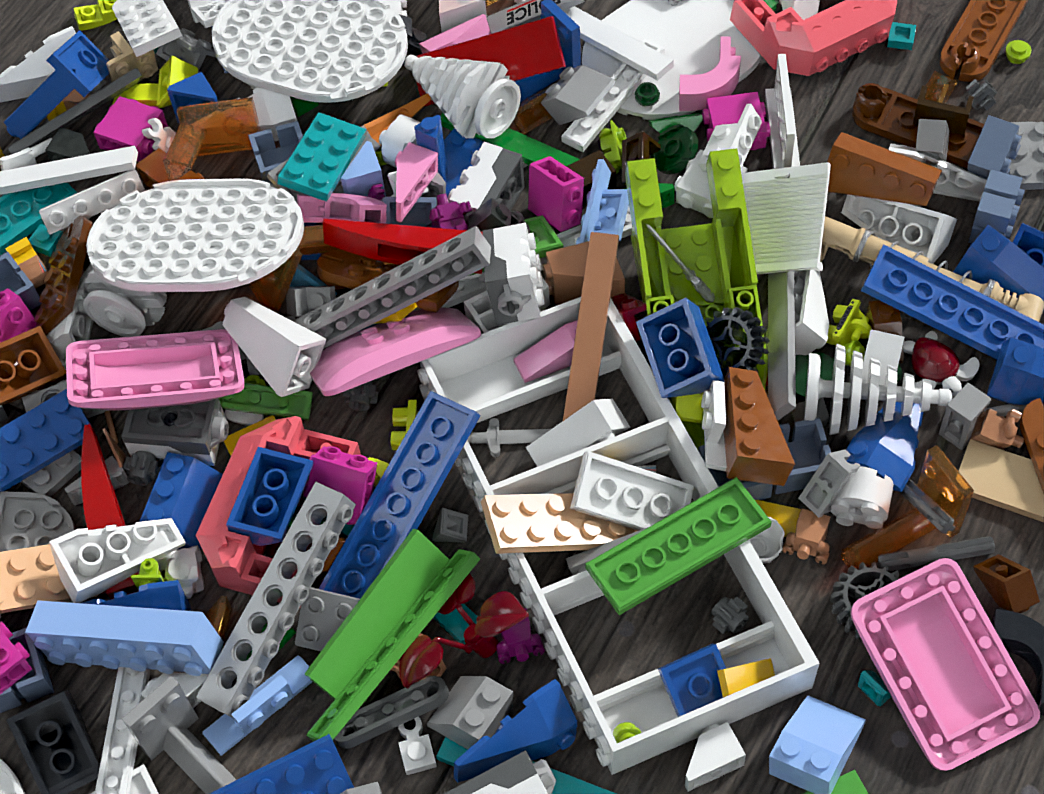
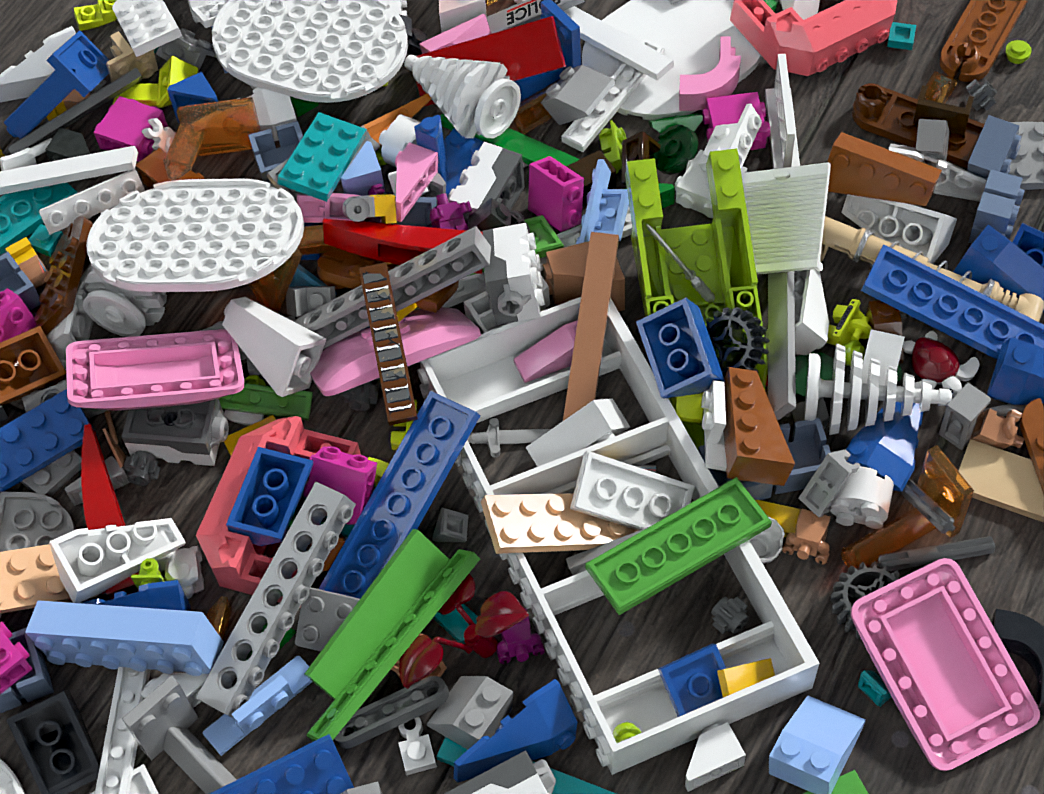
blue slope [139,452,223,551] -> none
dark red bracket [611,293,647,342] -> none
dark green plate [634,82,660,106] -> none
reddish brown slope [973,554,1040,613] -> none
none -> leg [342,194,397,224]
none -> tile [359,262,418,426]

